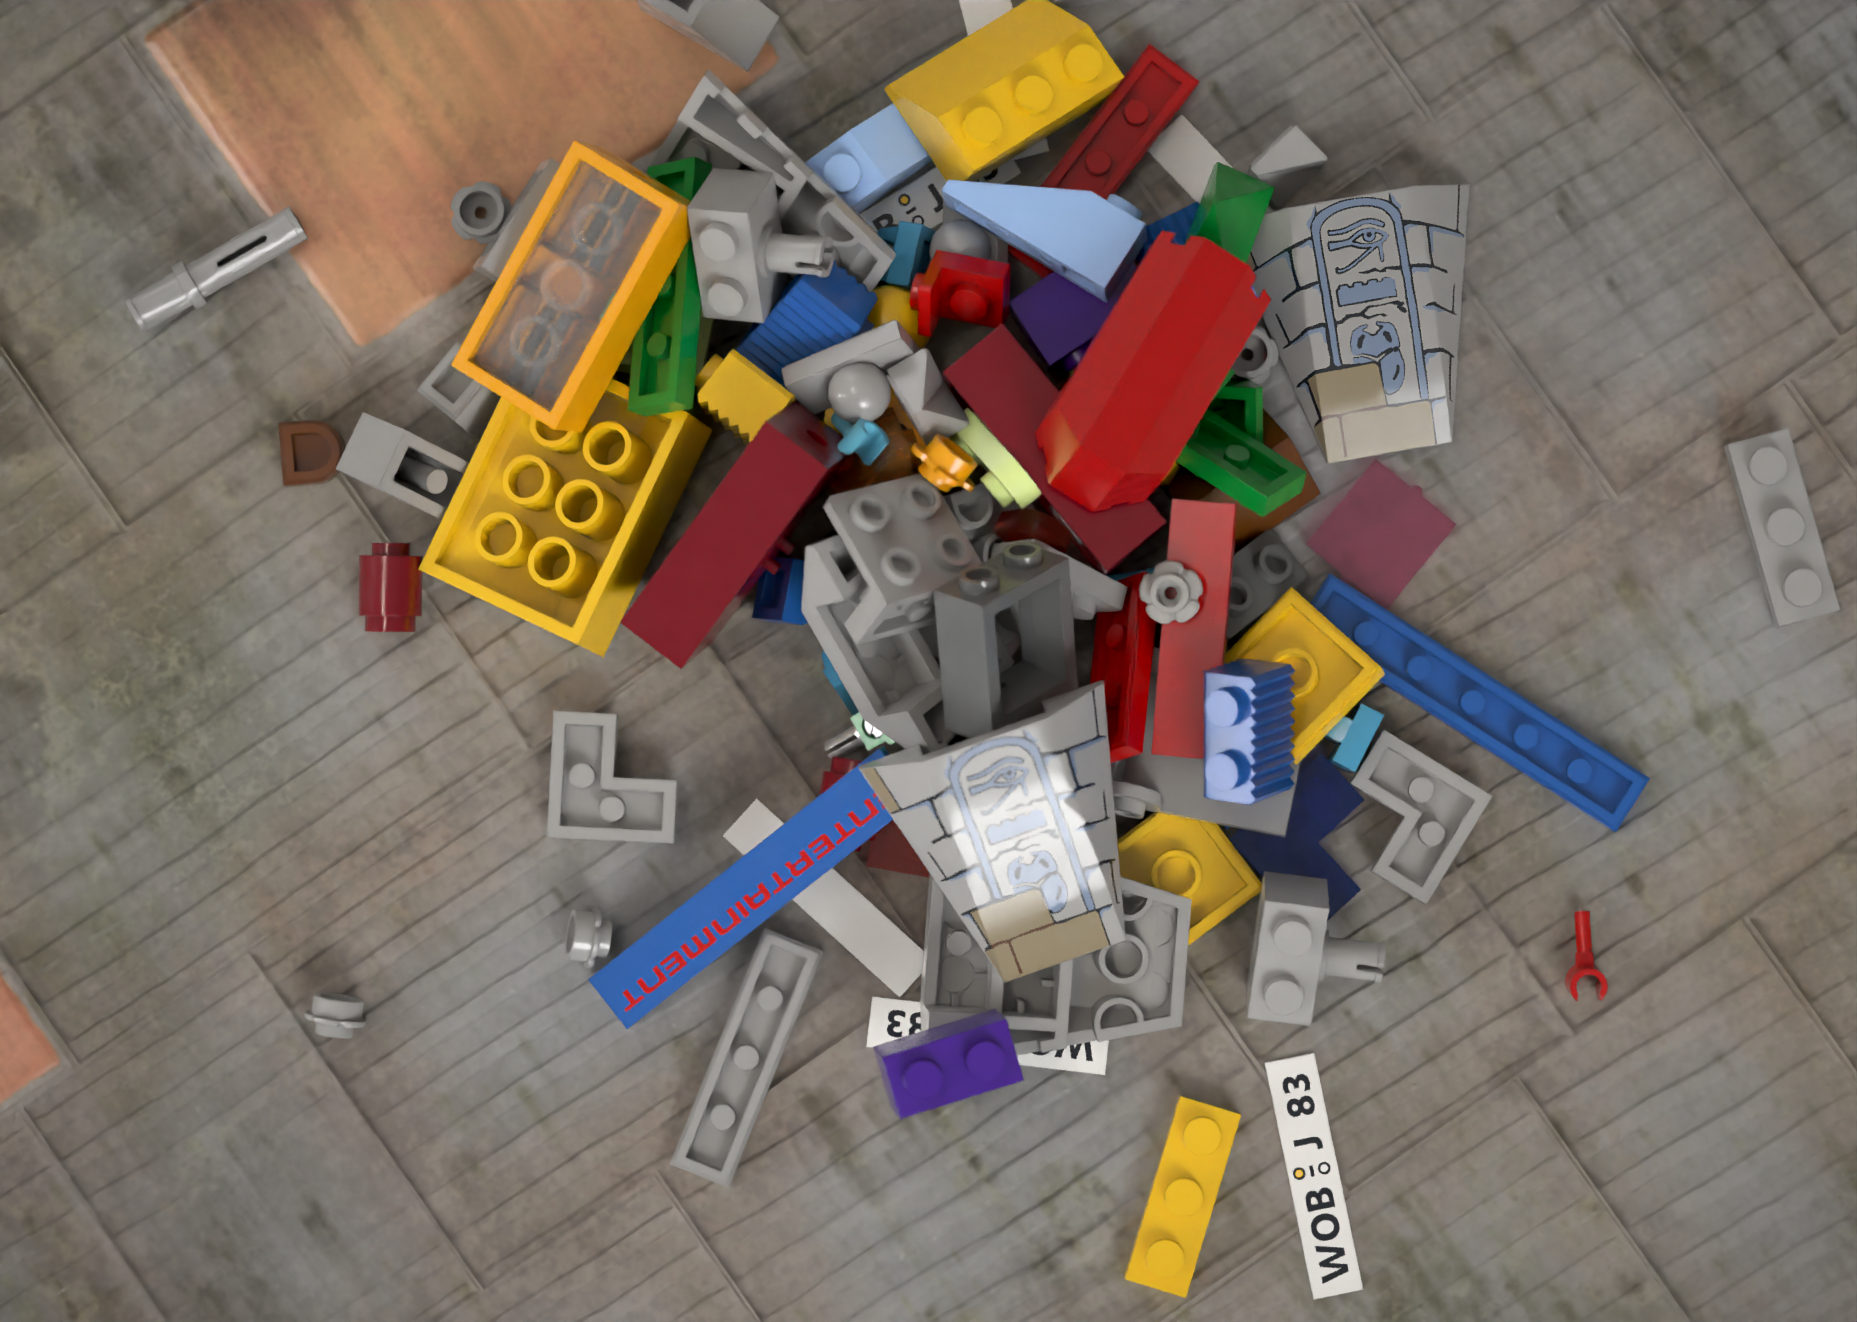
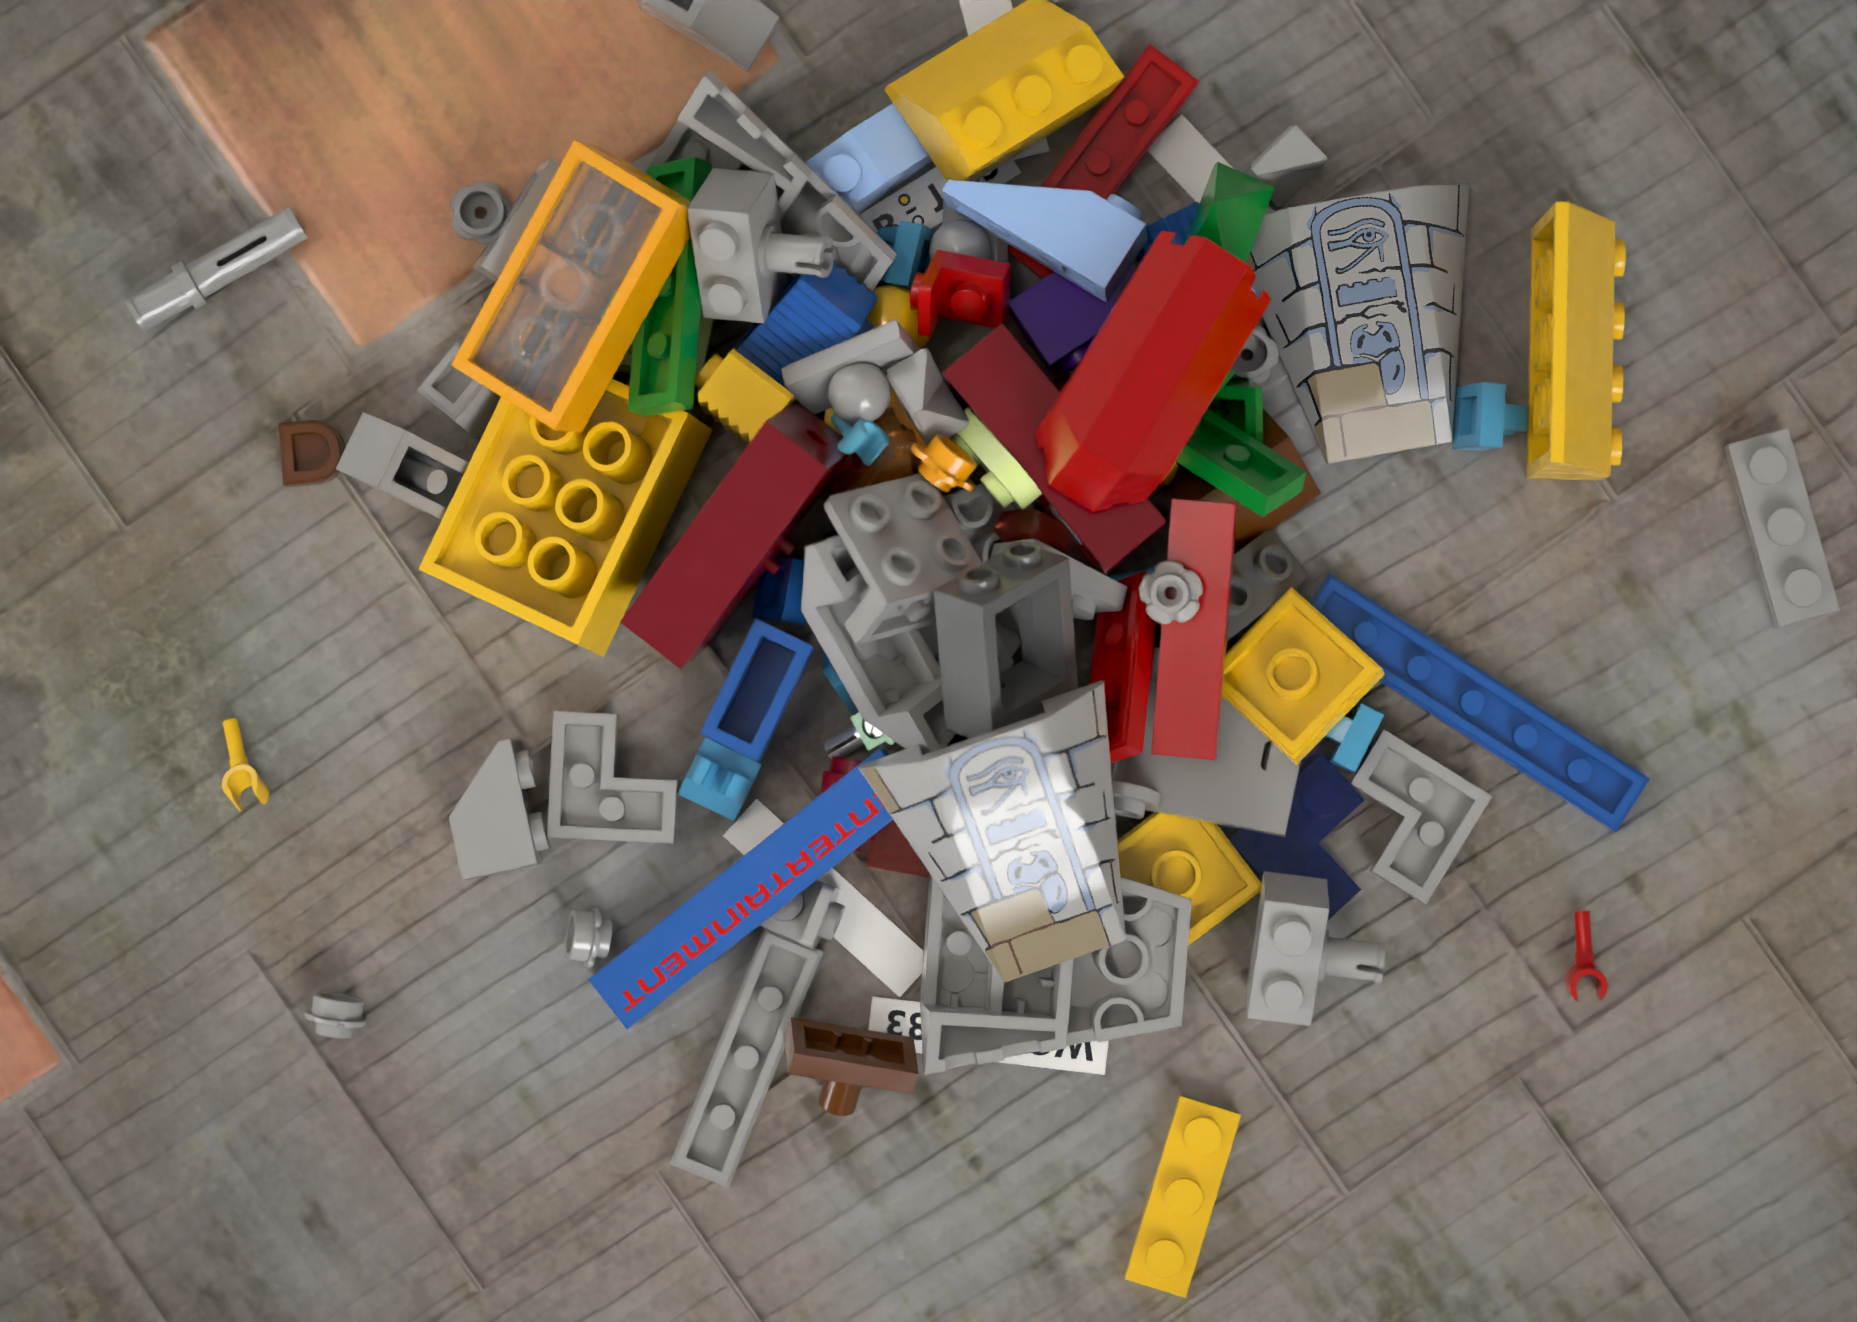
dark red brick [358,543,423,632] -> none
dark purple brick [873,1009,1024,1119] -> none
blue brick [1204,659,1295,805] -> none
white sticker [1265,1053,1363,1299] -> none
clear pink piece [1305,459,1456,610] -> none
none -> yellow hand [221,718,269,811]
none -> light grey slope [449,739,550,880]
none -> dark azure tile [677,737,763,822]
none -> blue brick [700,618,815,763]
none -> light grey bracket [759,880,845,948]
none -> reddish brown tile [785,1017,919,1116]
none -> dark azure tile [1453,382,1529,452]
none -> yellow slope [1526,202,1626,481]

